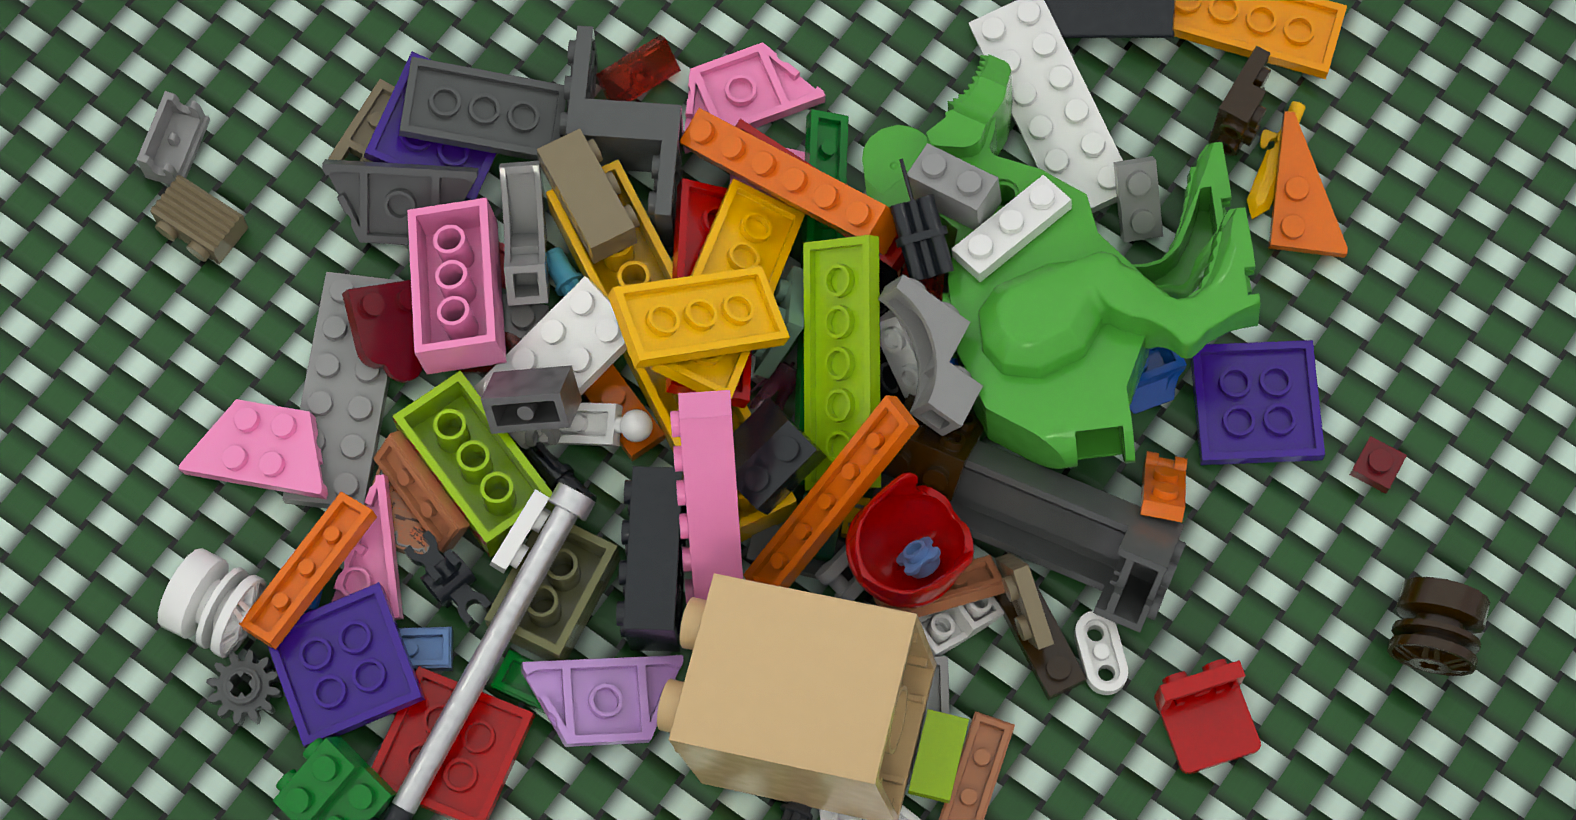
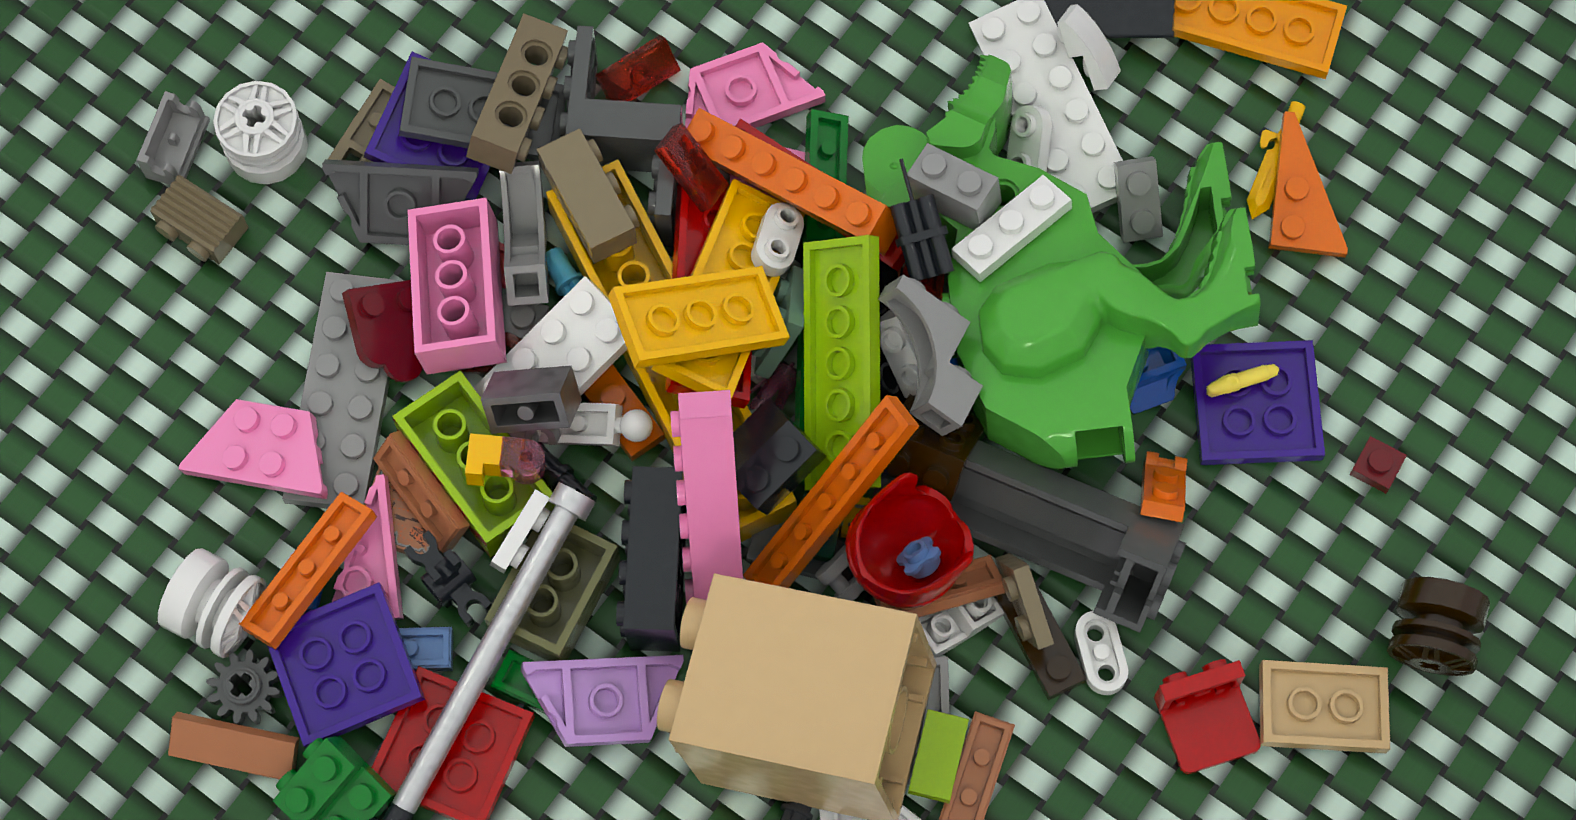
dark brown plate [1209,45,1271,156] -> none
none -> nougat tile [168,712,299,779]
none -> white wheel [213,81,308,185]
none -> leg [465,433,546,486]
none -> dark tan brick [466,13,568,174]
none -> clear red plate [654,123,729,212]
none -> white plate [751,203,804,277]
none -> white plate [1007,105,1052,172]
none -> white slope [1057,4,1121,91]
none -> light yellow piece [1206,364,1279,397]
none -> tan plate [1259,660,1390,754]

